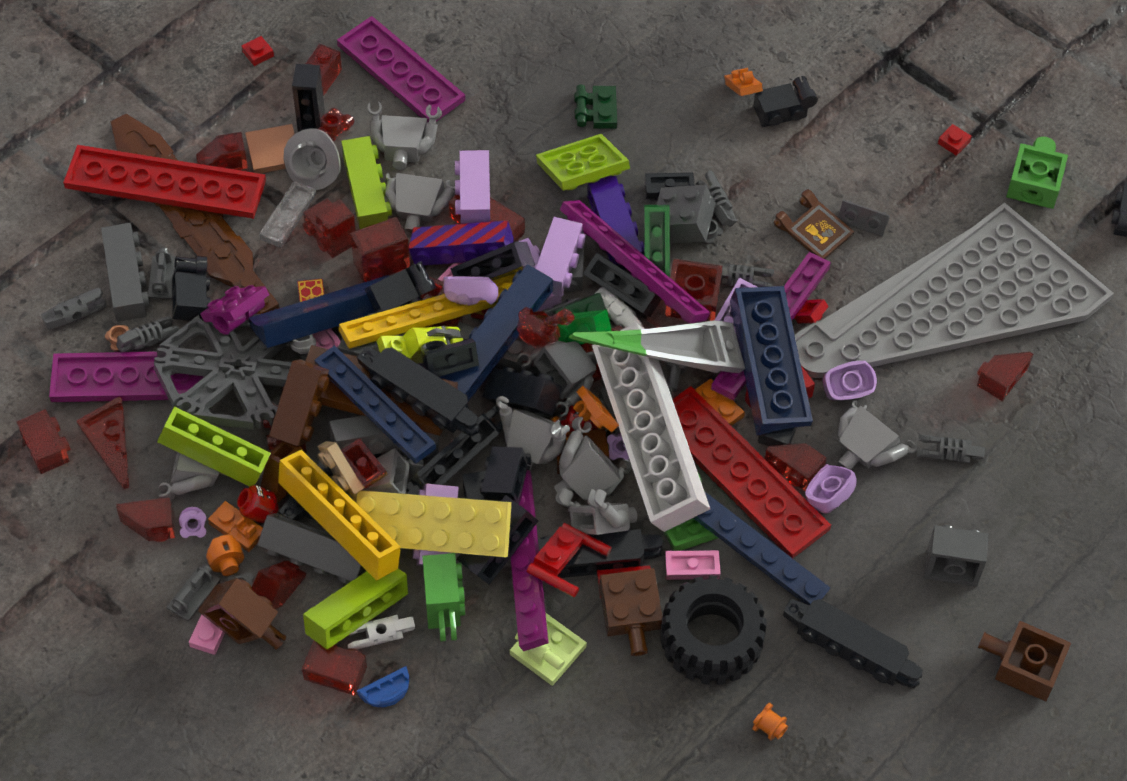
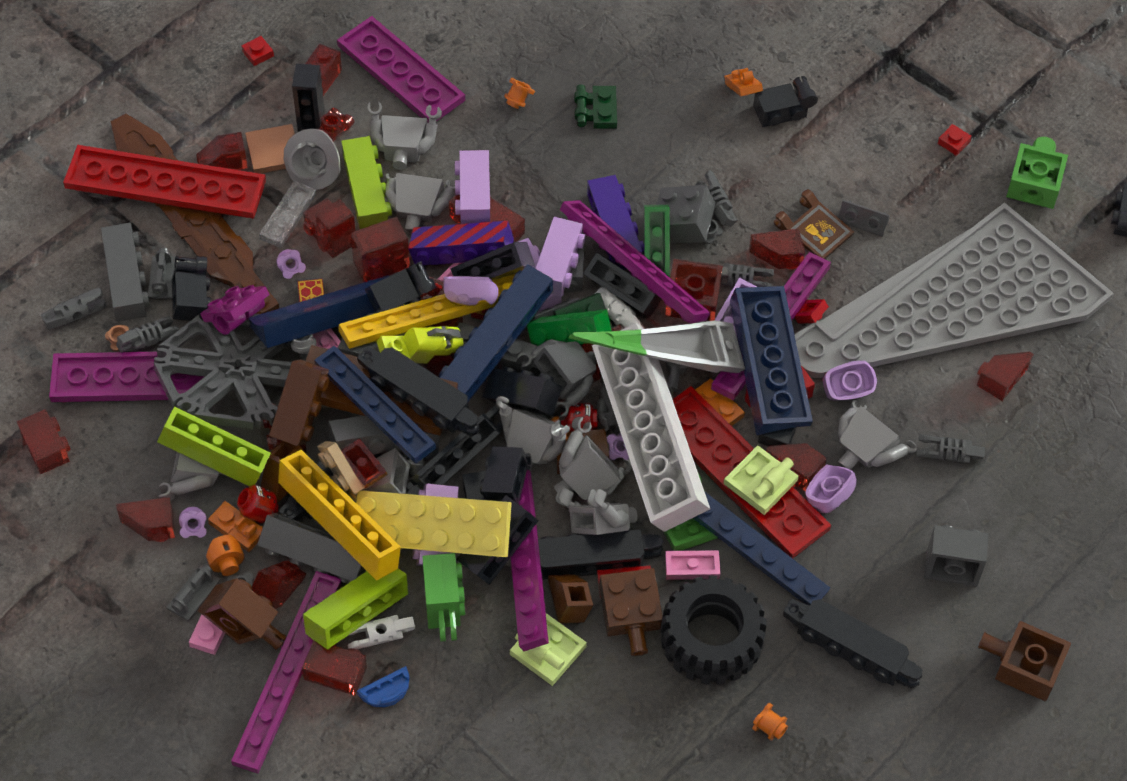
clear red wing [77,396,130,490] -> none
black plate [421,338,479,377] -> none
clear red hair [517,307,575,347] -> none
red plate [526,523,612,597] -> none
lime plate [536,134,630,191] -> none
orange plate [573,385,619,432] -> none
black plate [645,172,695,199] -> none
none -> magenta plate [231,571,342,774]
none -> lavender brick [276,249,306,279]
none -> orange brick [504,78,535,109]
none -> reddish brown slope [548,574,593,624]
none -> yellowish green plate [724,445,798,515]
none -> clear red slope [749,229,805,269]

